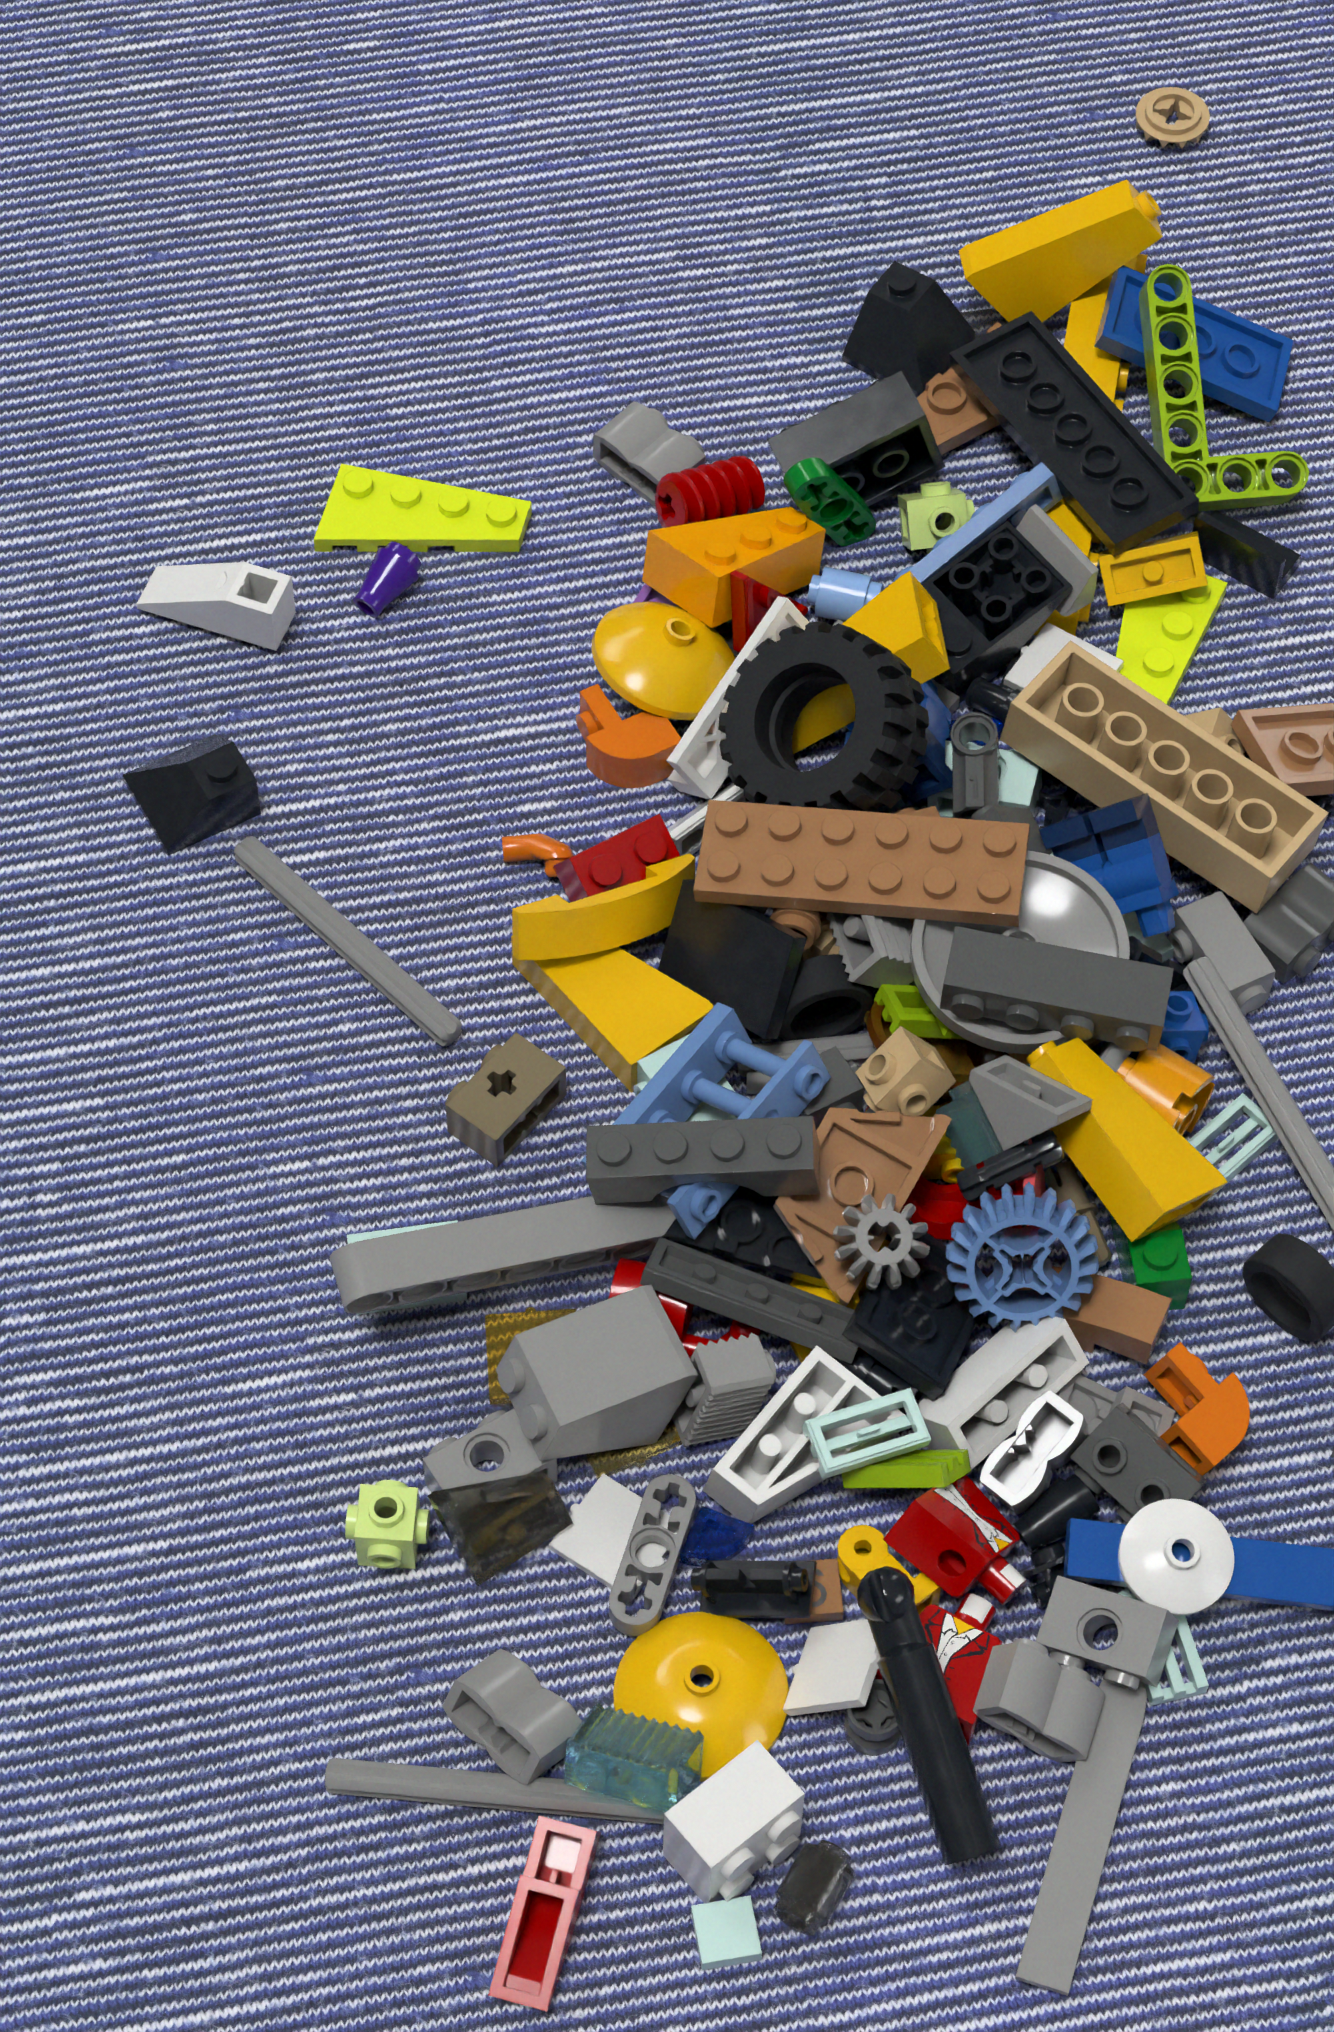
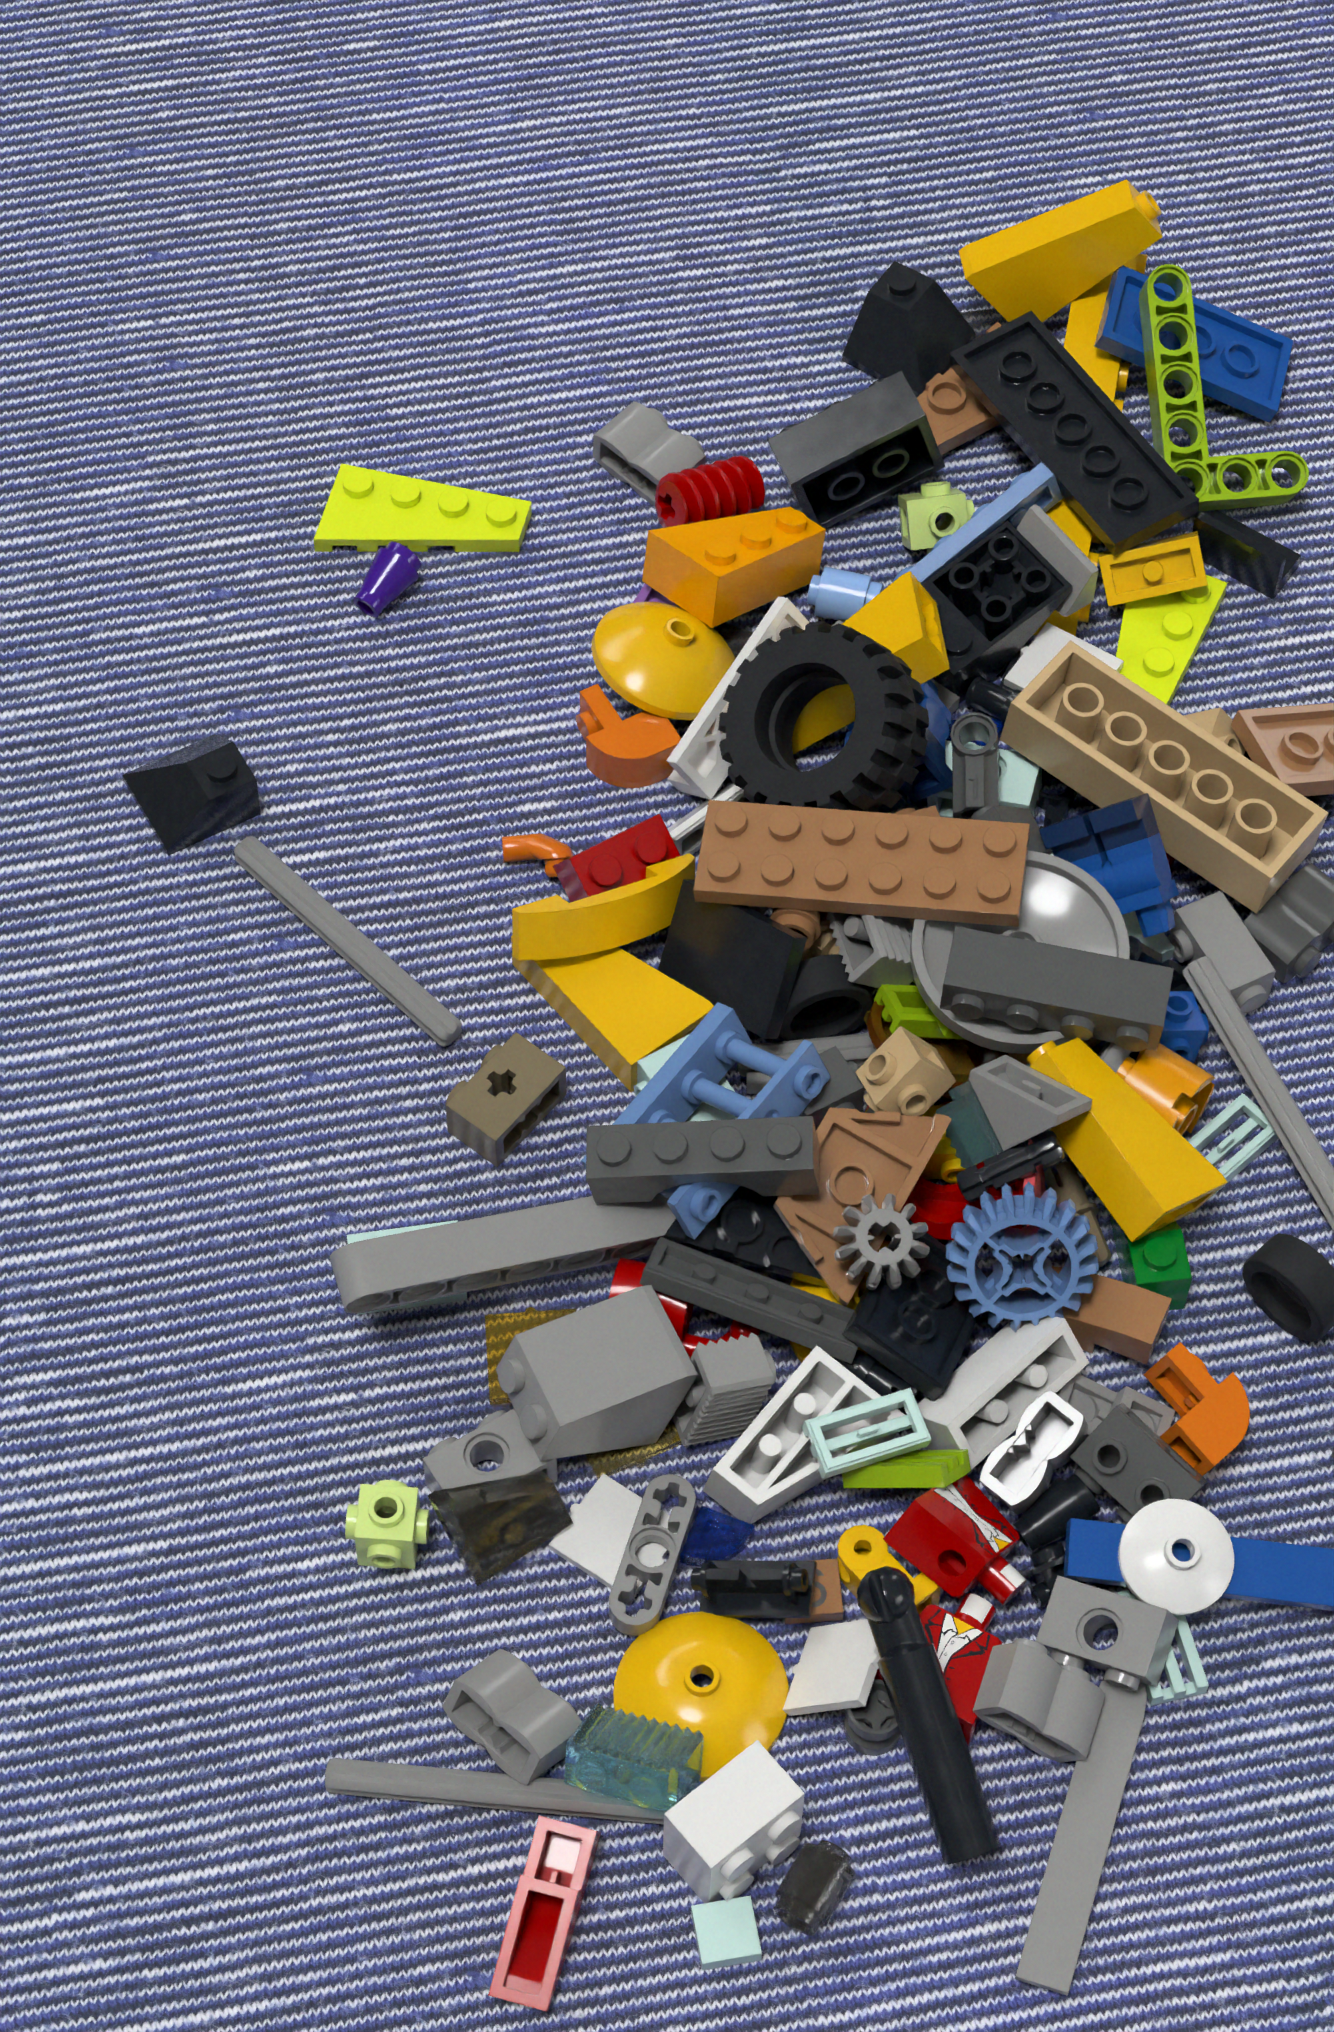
white slope [137,562,296,651] -> none
red tile [730,570,809,653] -> none
green beam [784,457,876,546] -> none
tan gear [1136,87,1210,149] -> none

